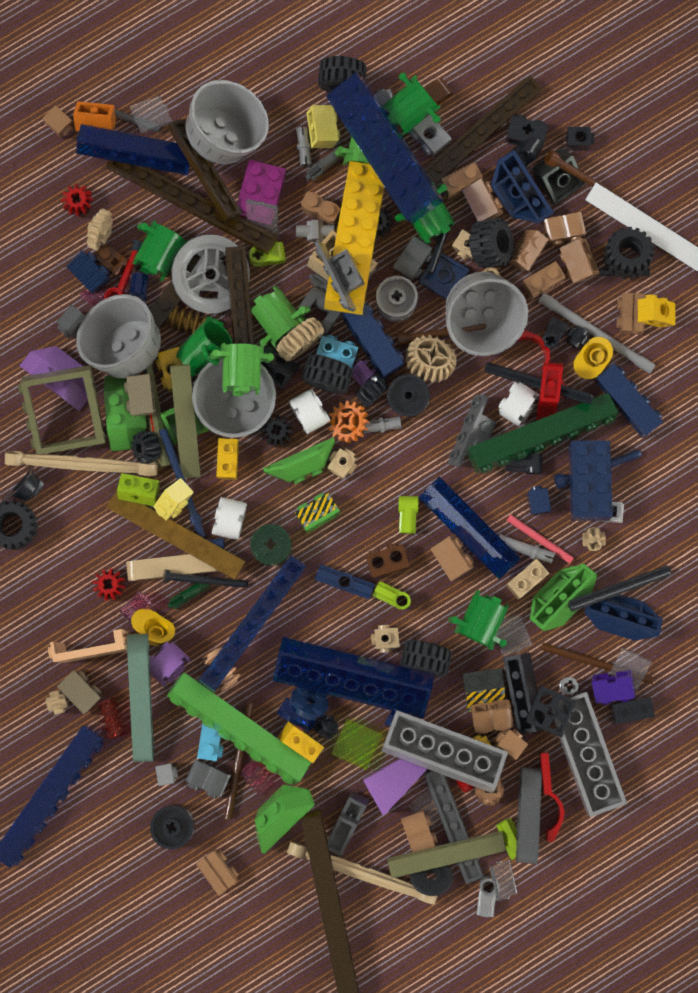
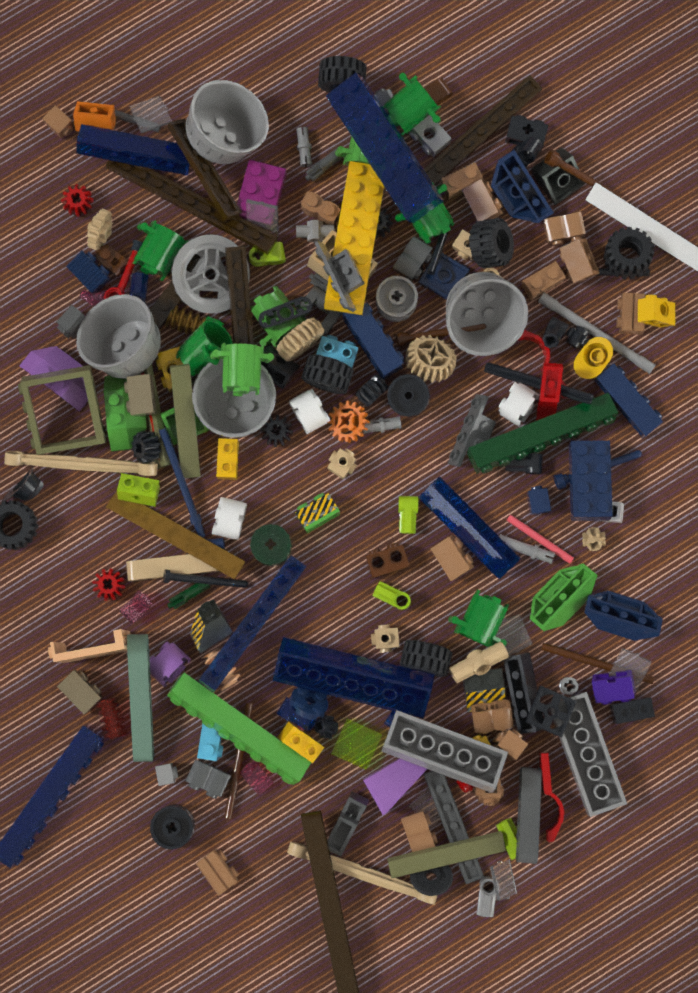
tan gear [46,690,69,715] -> none
yellow piece [131,609,175,646] -> none
light yellow brick [153,478,194,521] -> none
bright green wedge [255,785,315,854] -> none
bright green wedge [263,438,335,484] -> none
light yellow brick [307,105,340,148] -> none
dark blue piece [315,564,375,600] -> none
medium lavender tile [352,360,376,387] -> none
tan brick [506,559,549,599] -> none
medium nougat brick [510,230,549,271] -> none
black brick [566,127,594,151] -> none
black axle [568,565,671,611] -> none
none -> pearl dark grey slope [190,599,233,653]
none -> black beam [258,297,312,330]
none -> tan piece [449,642,509,683]

